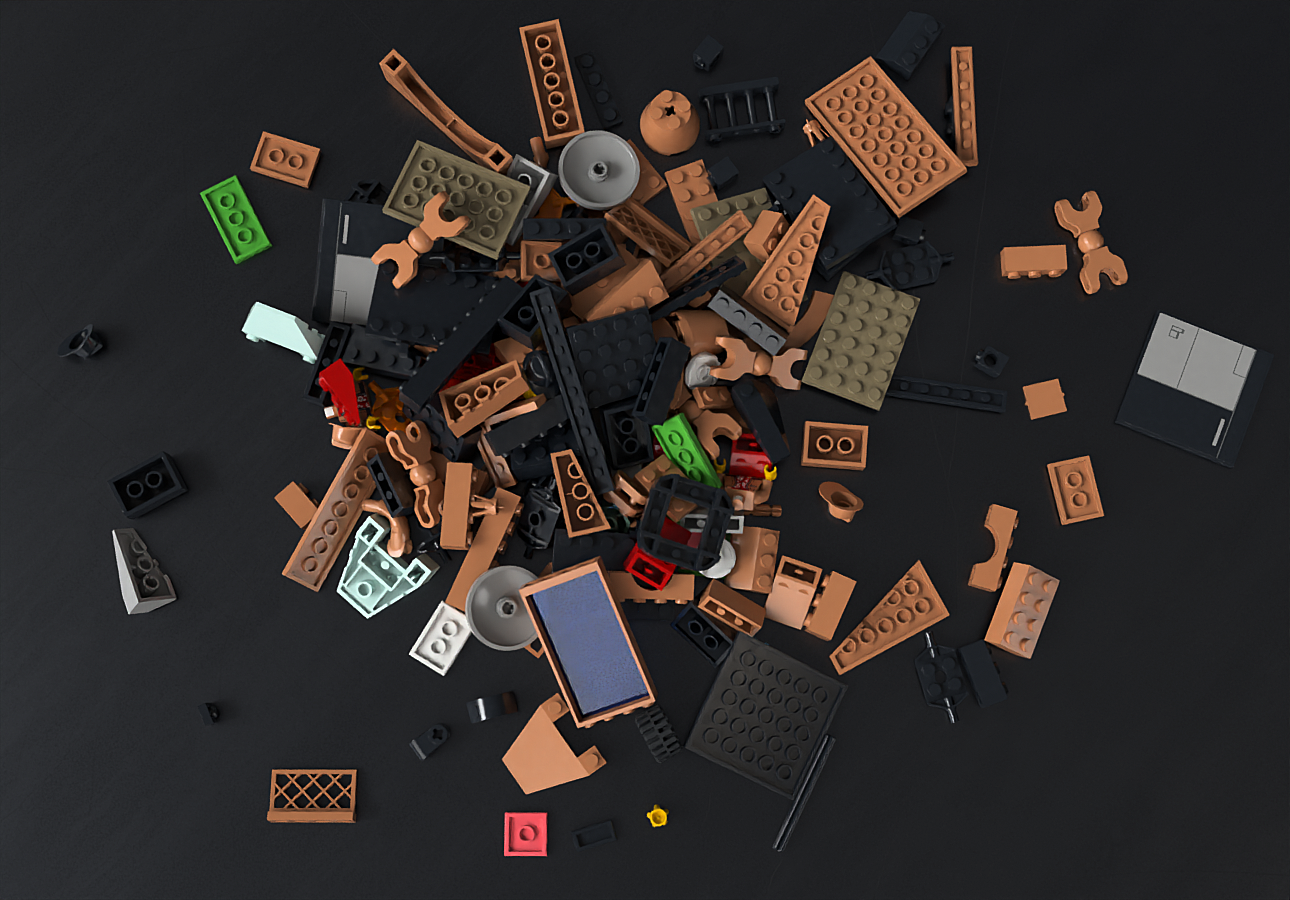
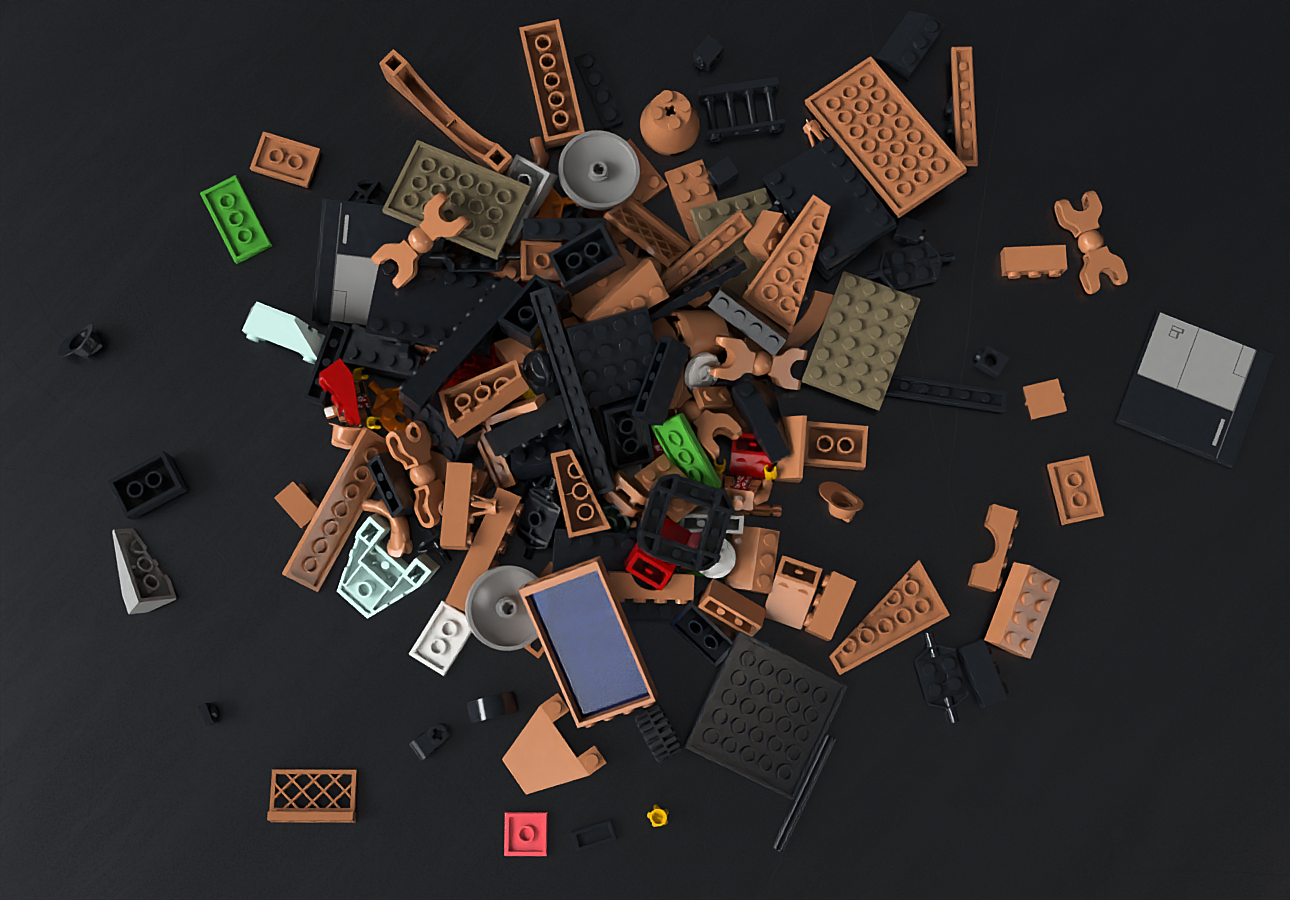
none -> nougat slope [771,415,807,483]

